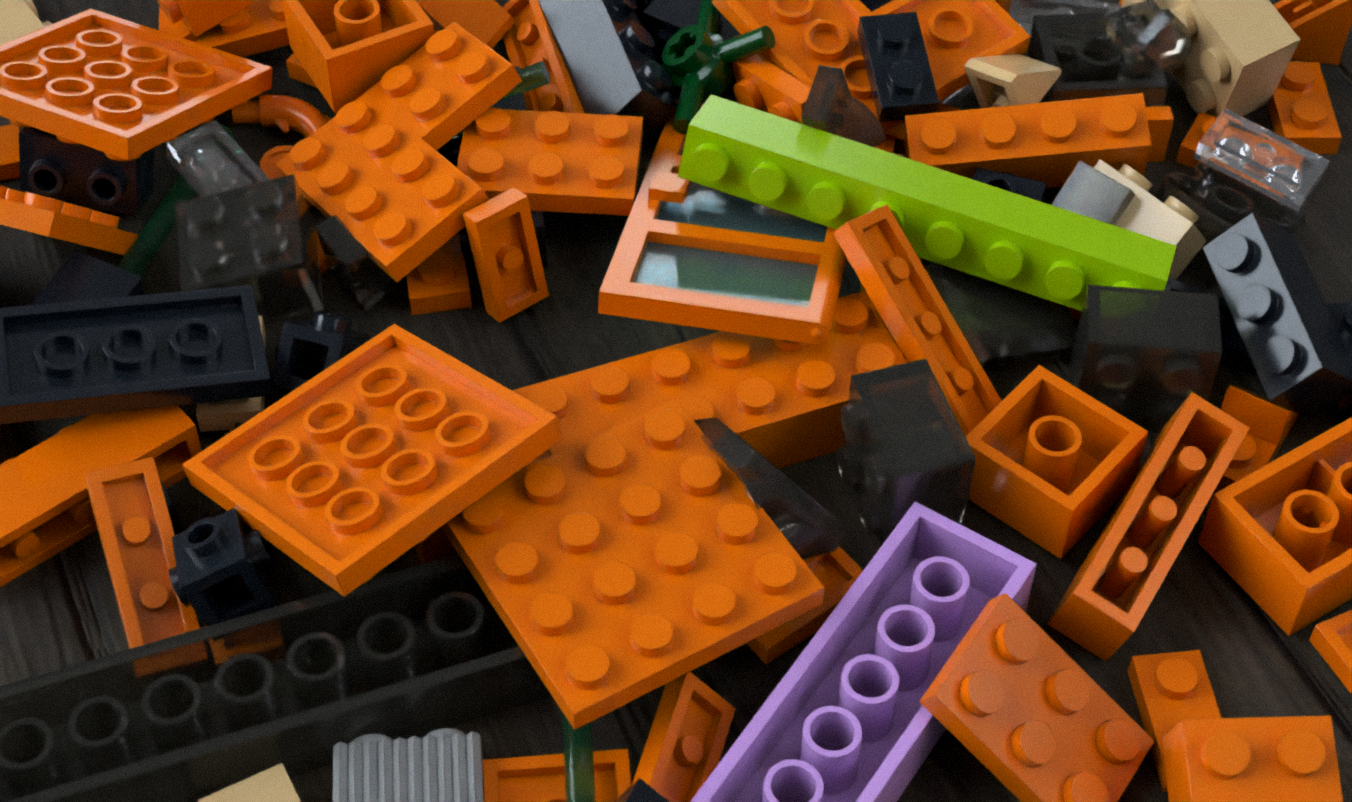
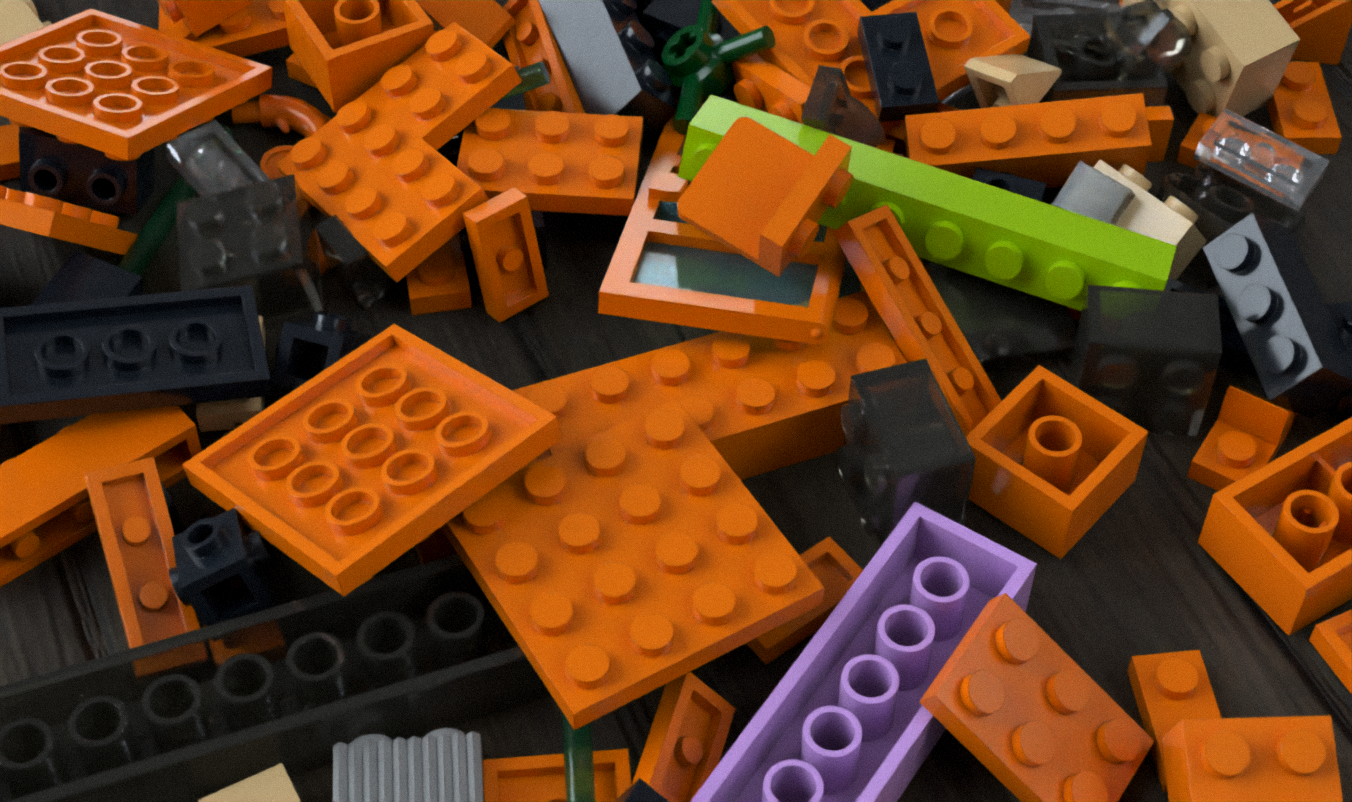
clear smoke slope [694,417,849,560] -> none
orange brick [1047,392,1250,662] -> none
none -> orange bracket [677,117,854,277]

